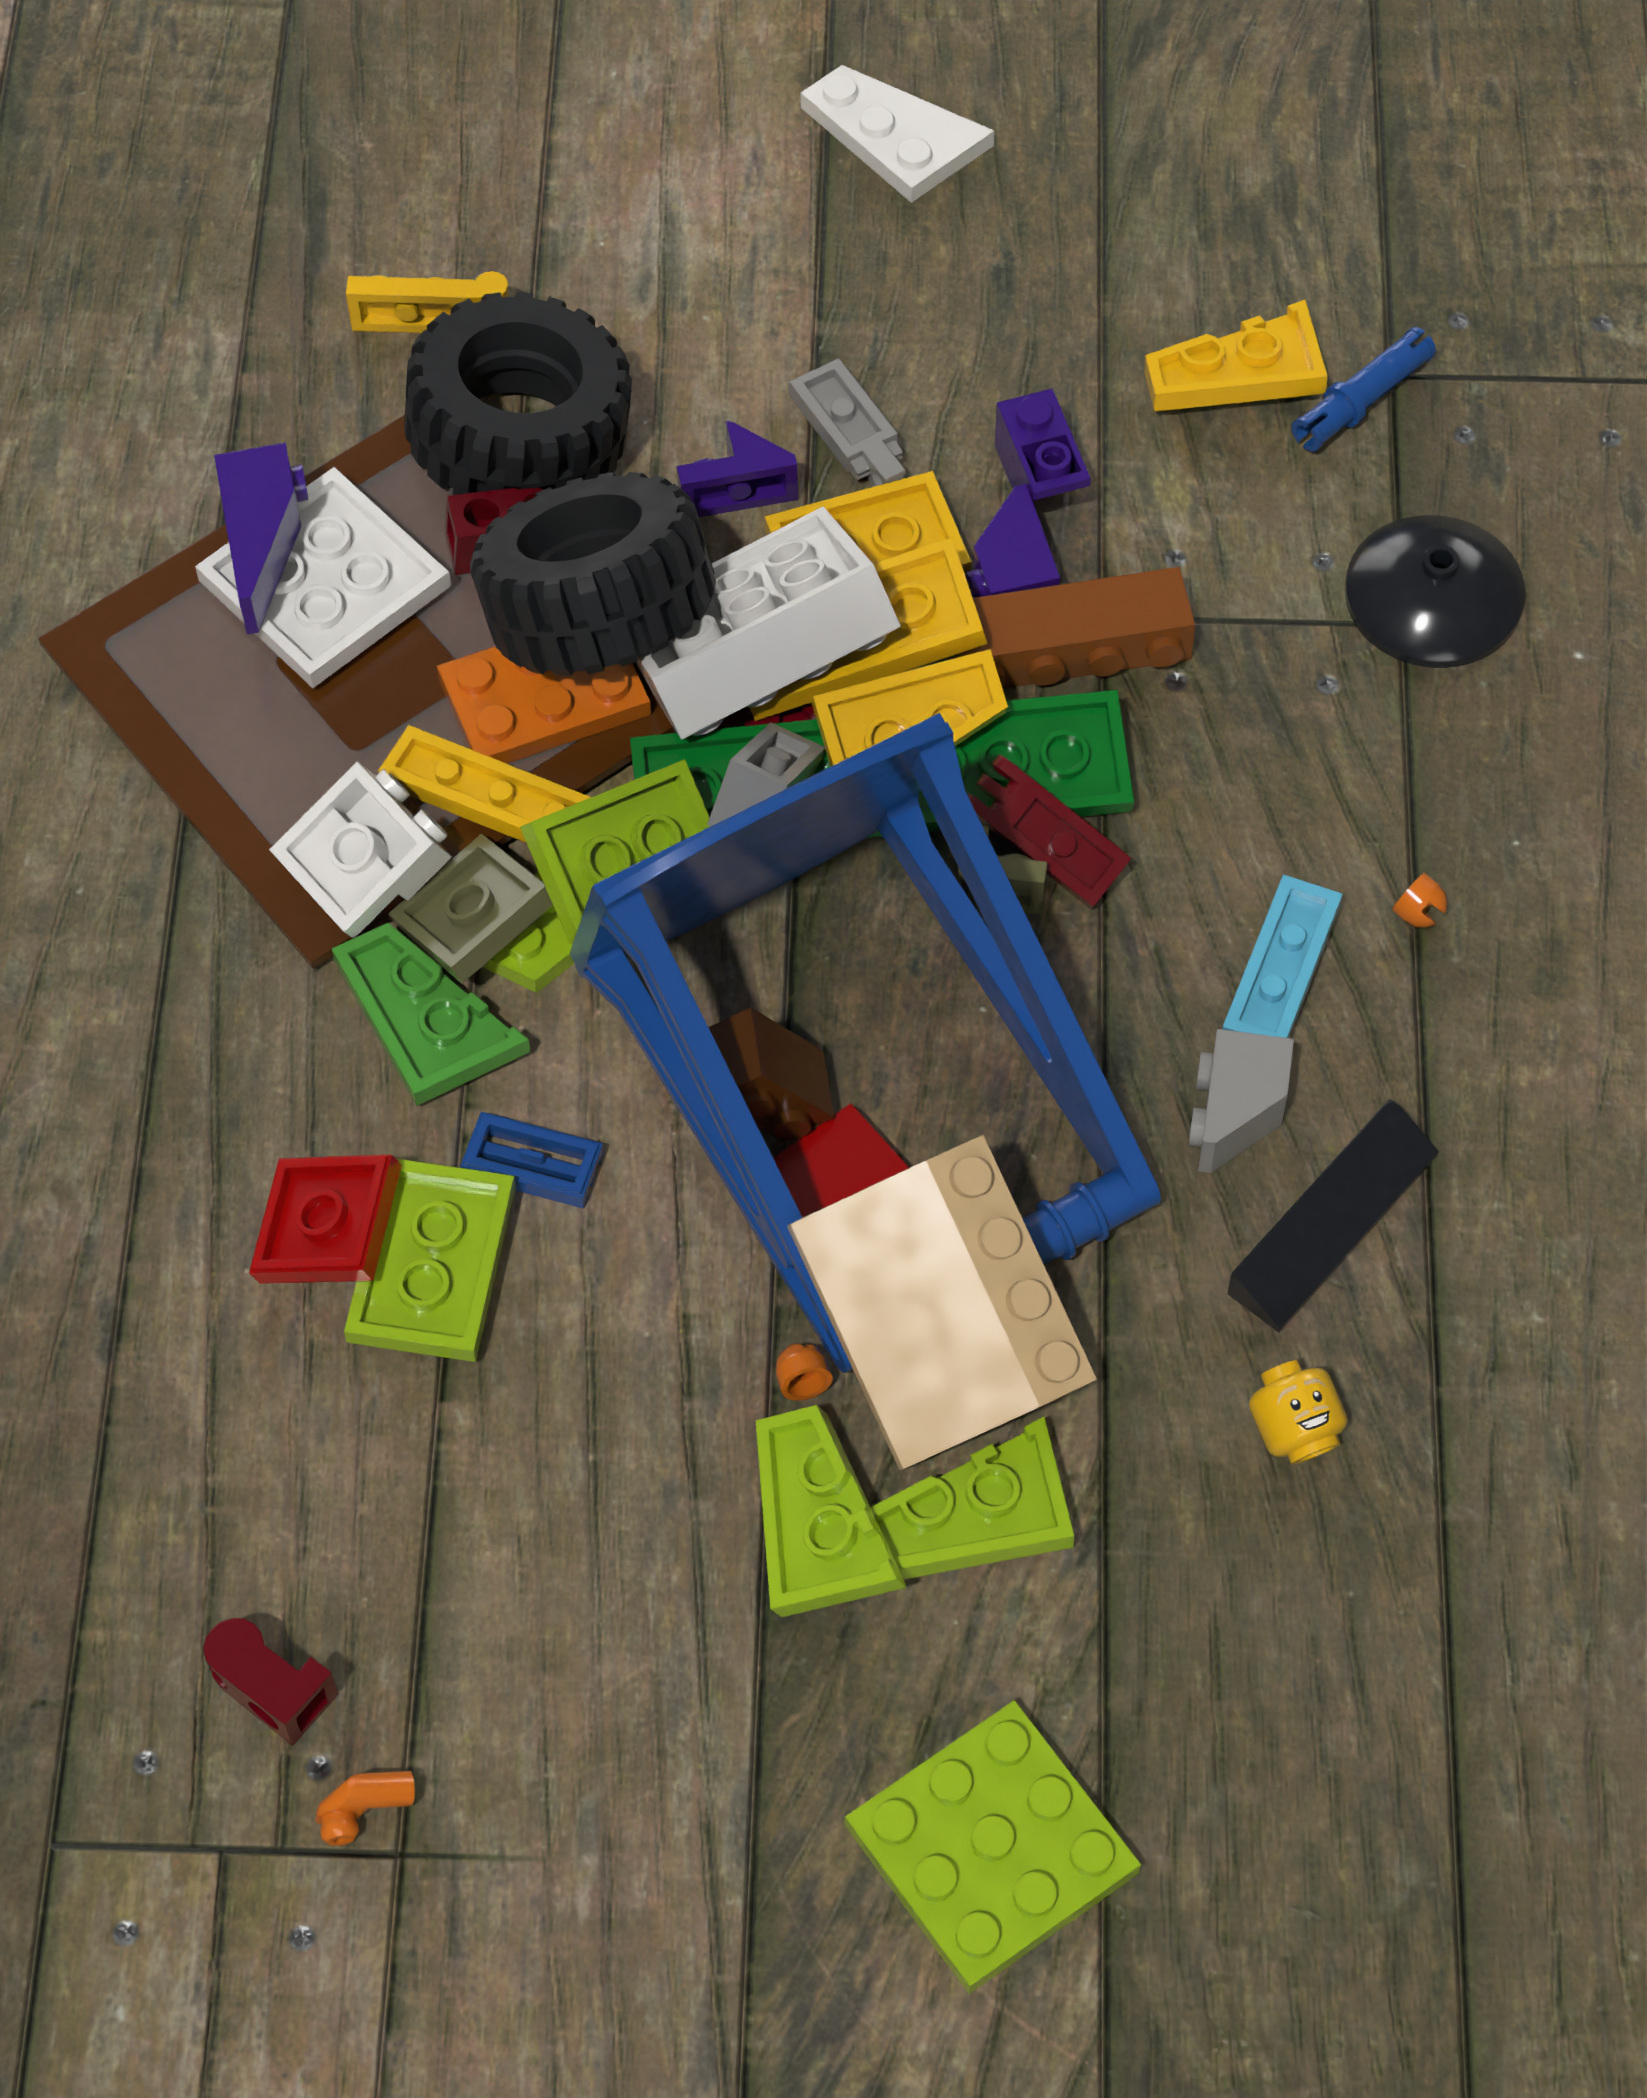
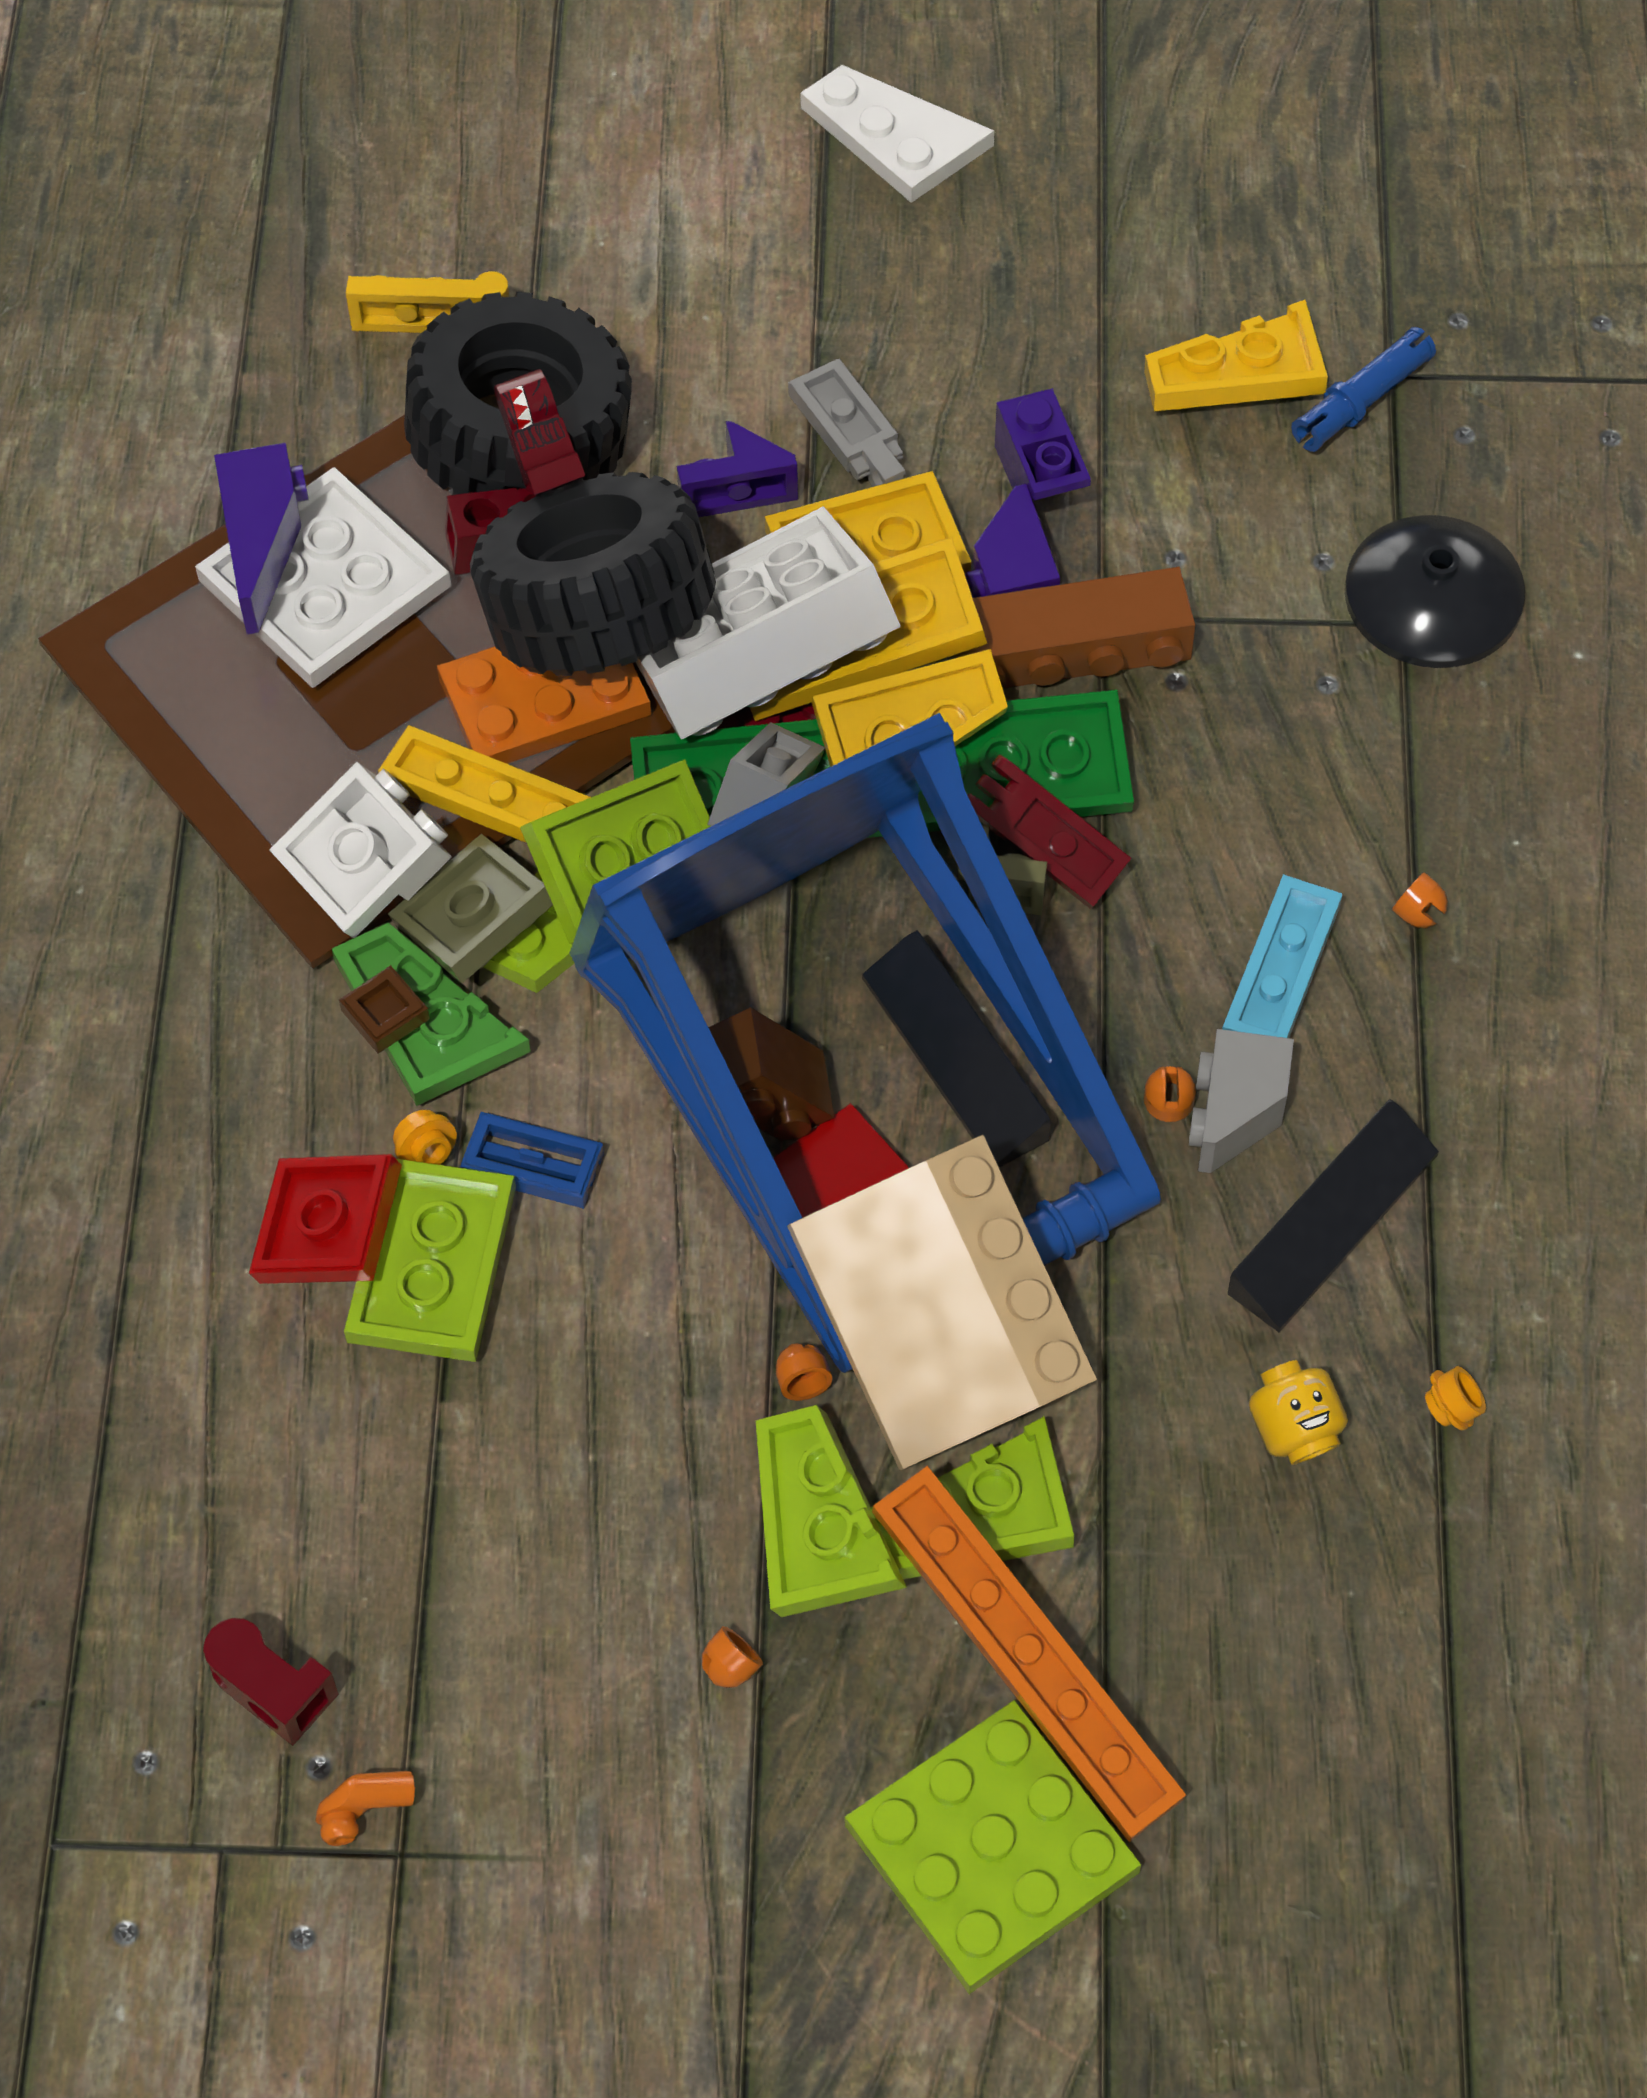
none -> reddish brown tile [339,965,430,1054]
none -> light orange plate [393,1110,457,1165]
none -> dark red leg [494,369,585,495]
none -> orange hinge [702,1626,763,1688]
none -> black slope [862,930,1051,1168]
none -> orange plate [872,1465,1186,1842]
none -> orange hinge [1144,1066,1196,1122]
none -> light orange plate [1425,1366,1486,1431]

